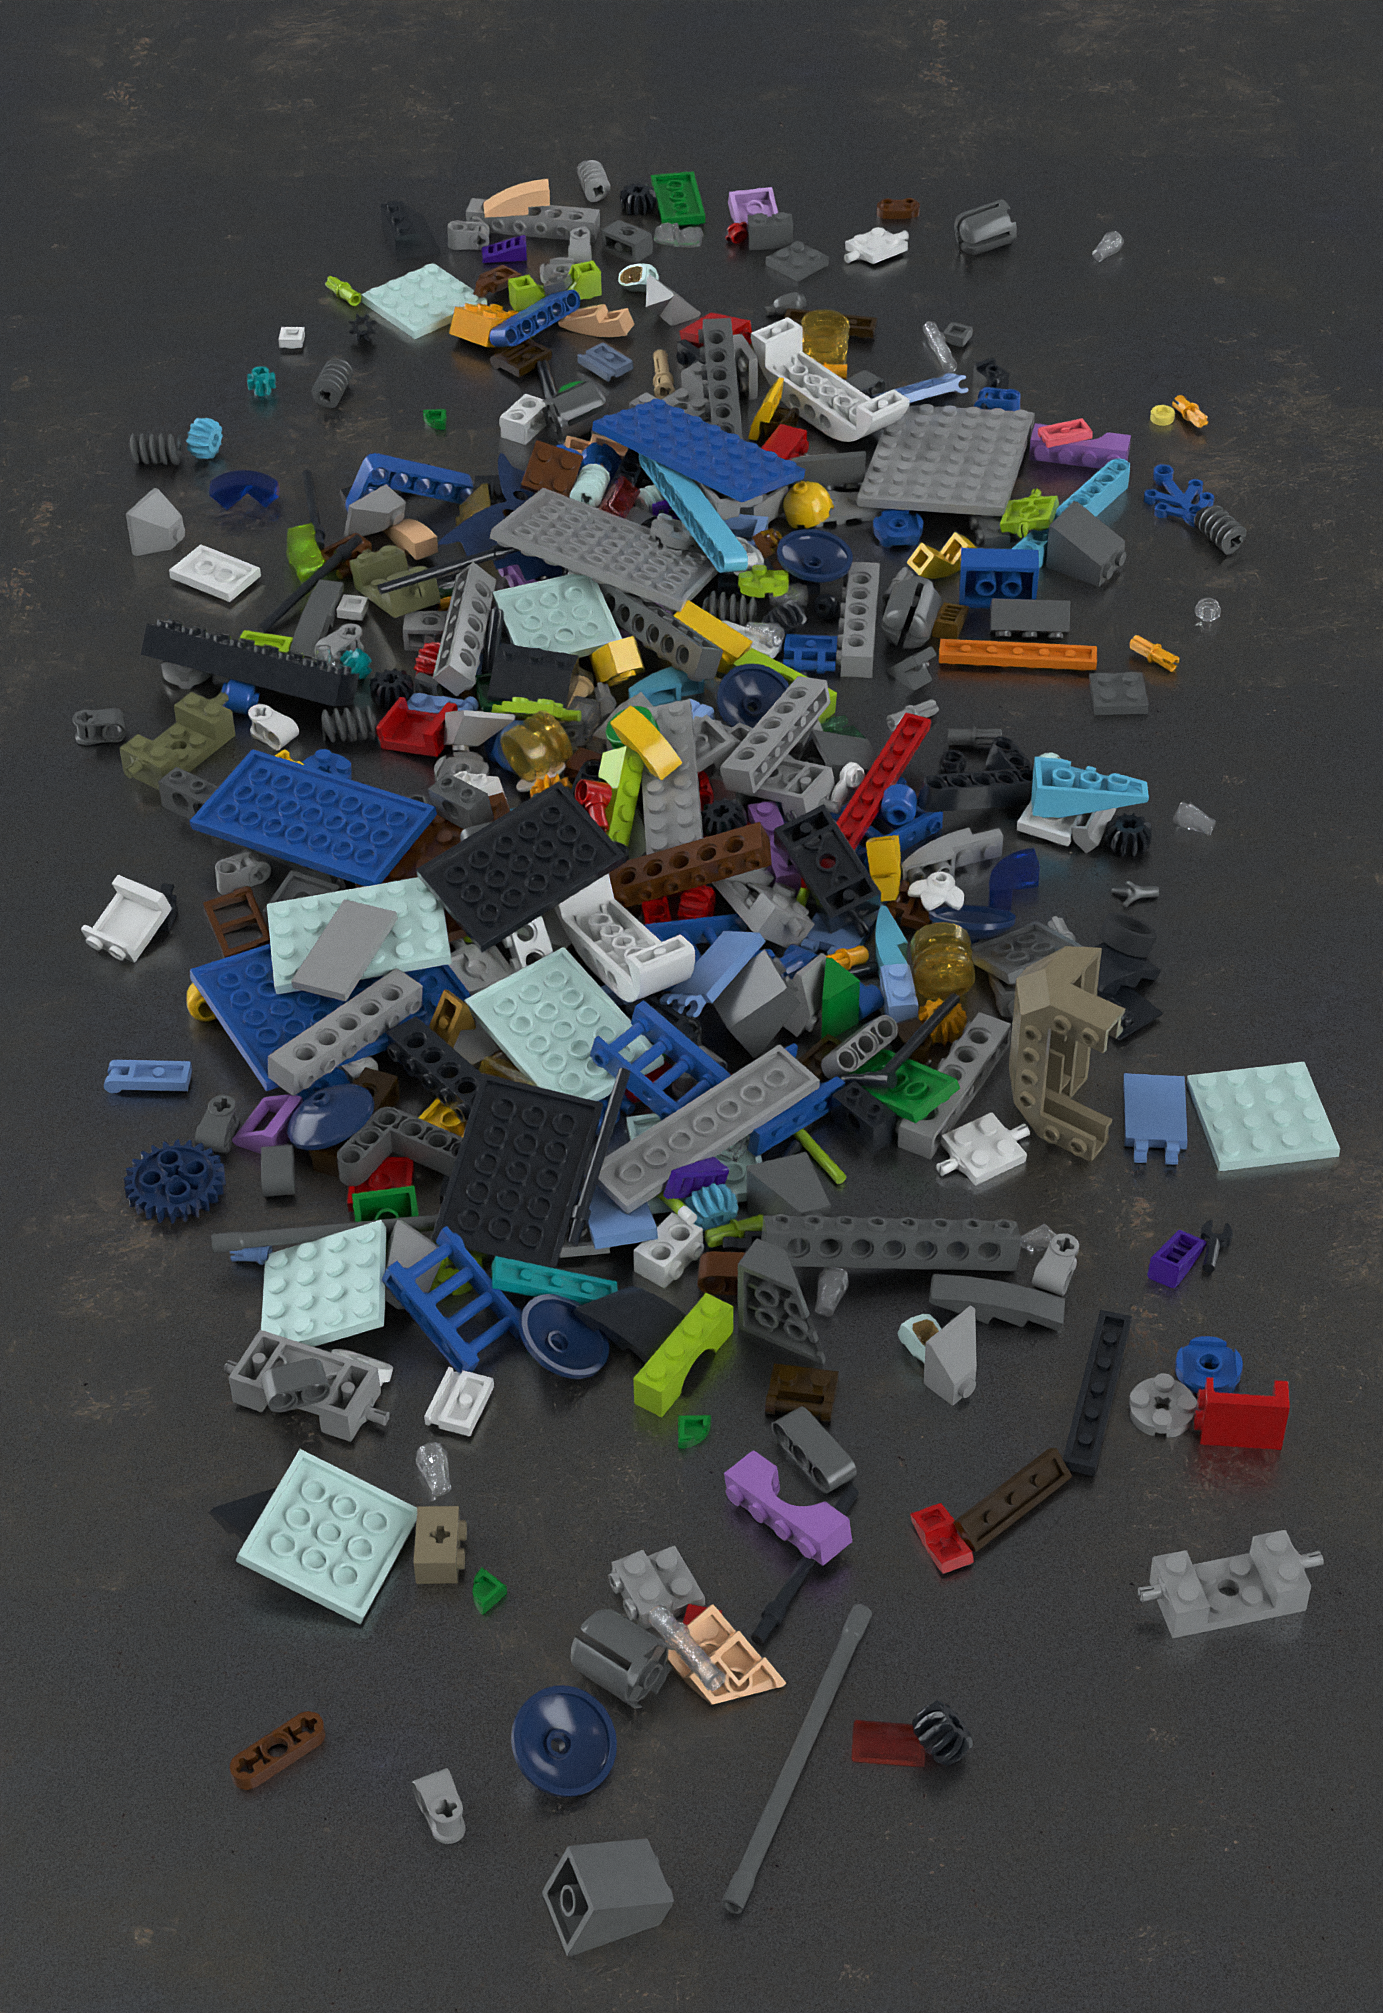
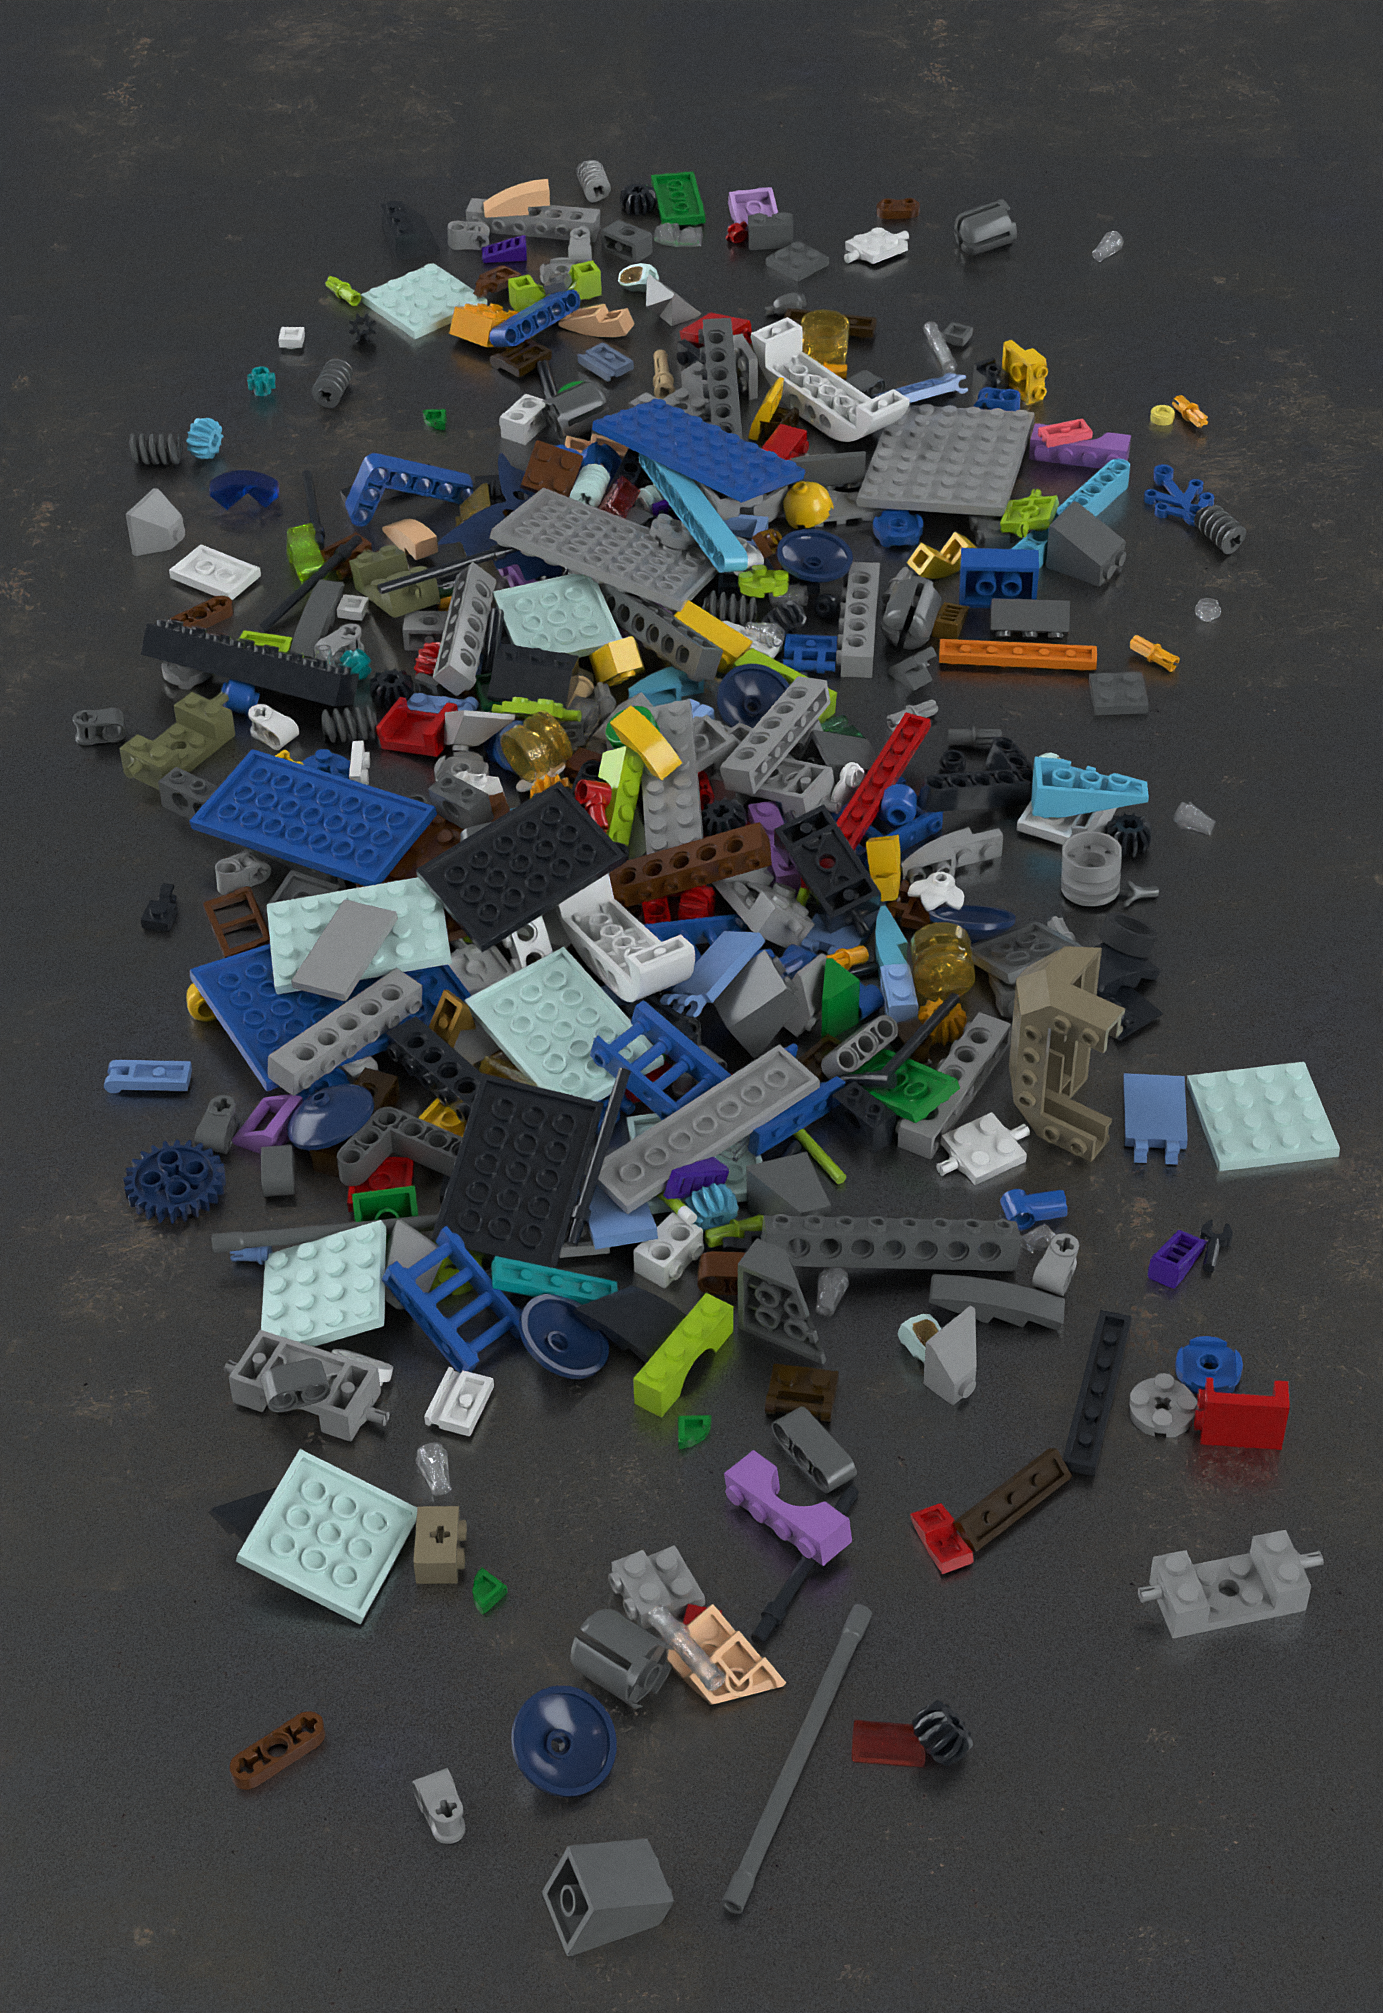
white panel [81,875,172,963] -> none
light grey slope [343,484,406,539] -> none
clear blue brick [988,848,1040,910] -> none
none -> reddish brown beam [167,596,233,628]
none -> white plate [349,741,370,785]
none -> blue piece [1000,1189,1068,1231]
none -> yellow plate [1002,340,1048,405]
none -> light grey wheel [1061,831,1122,906]

